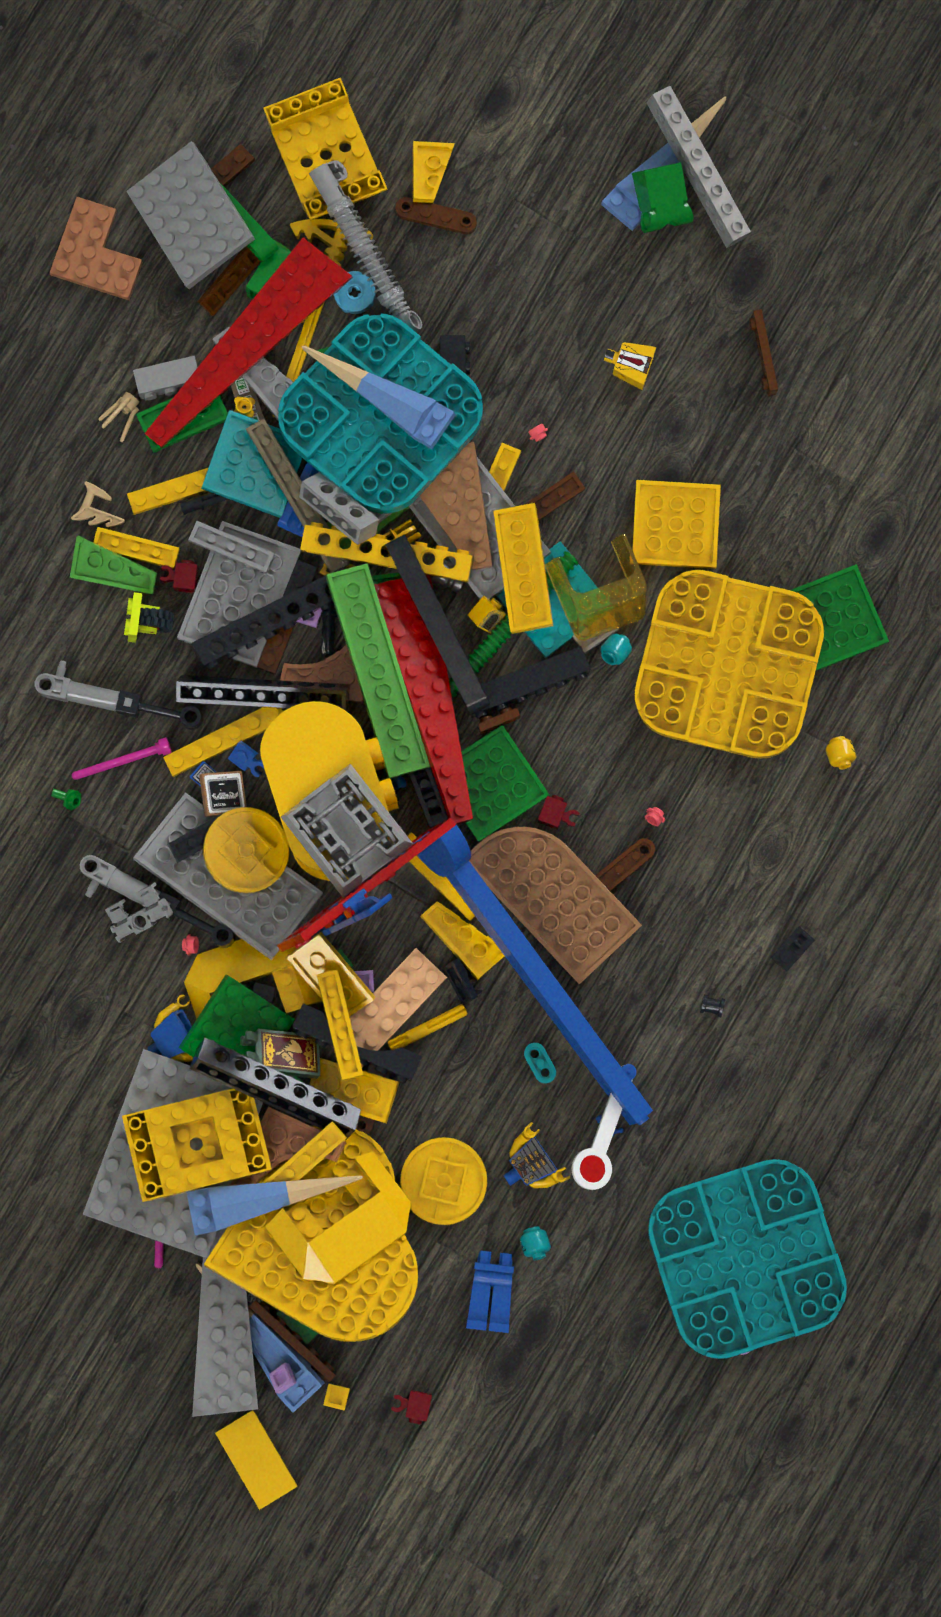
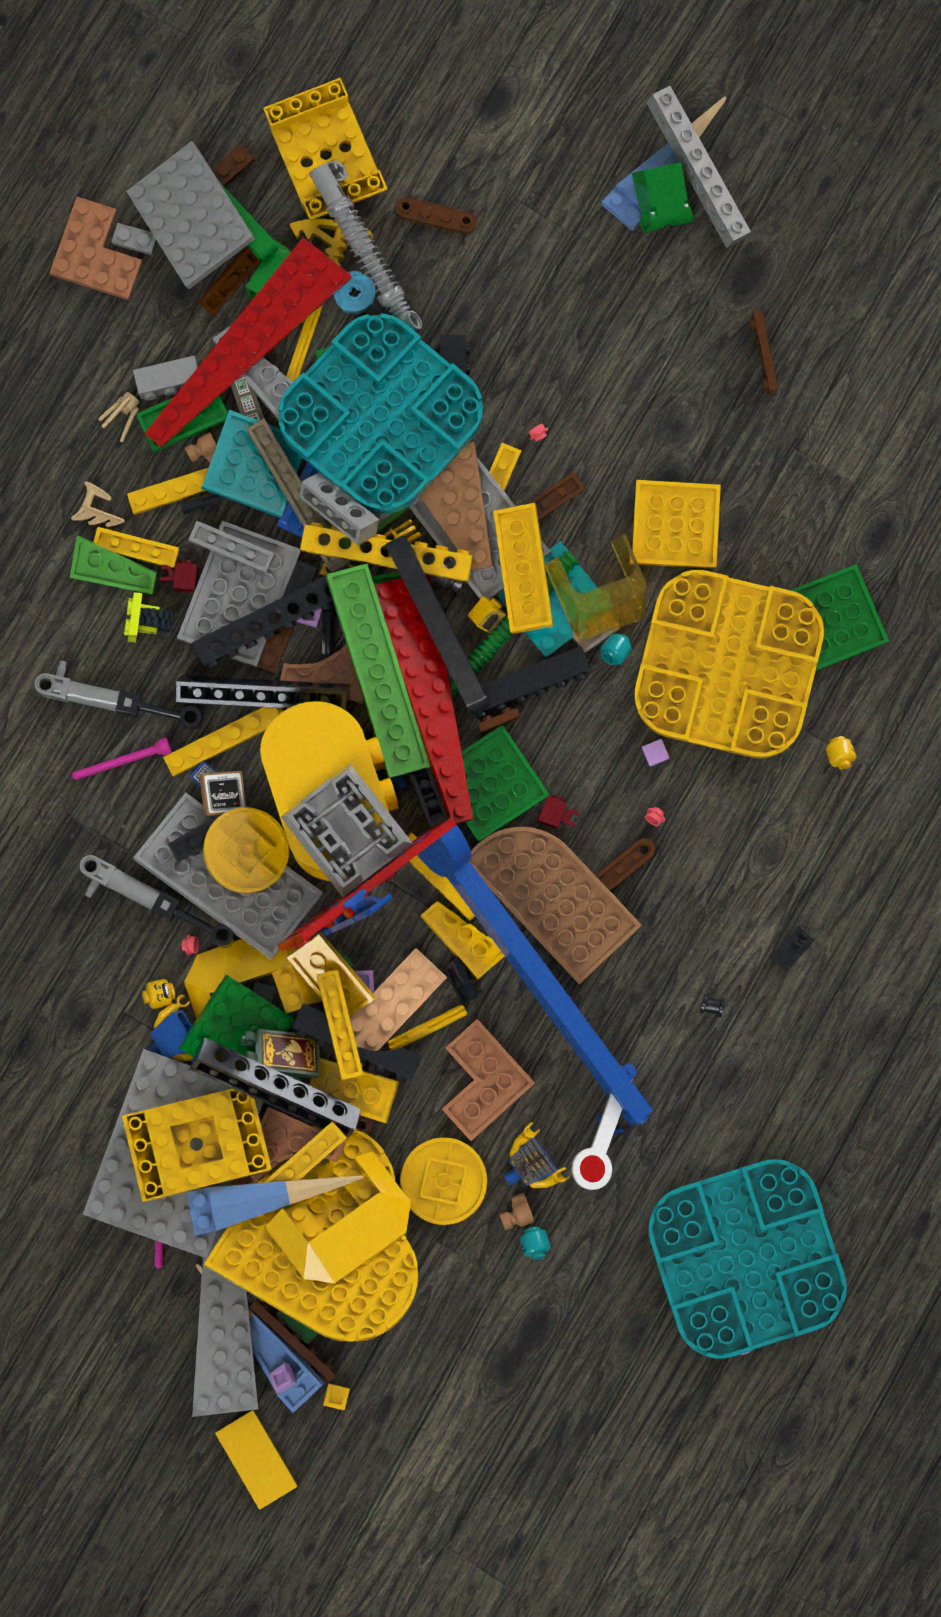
green plate [51,788,81,810] -> none
light grey piece [105,883,173,943] -> none
blue plate [228,740,264,777] -> none
yellow plate [234,397,255,418] -> none
medium blue plate [302,346,455,449] -> none
dark red brick [391,1390,432,1425] -> none
yellow wing [413,141,455,203] -> none
blue hips [466,1250,514,1333] -> none
teal plate [524,1043,556,1084] -> none
yellow torso [604,342,656,390] -> none
none -> light grey plate [112,223,157,255]
none -> yellow head [142,979,175,1009]
none -> medium nougat piece [185,433,217,463]
none -> nougat plate [442,1019,535,1141]
none -> medium nougat piece [499,1192,535,1231]
none -> lavender tile [642,739,670,767]

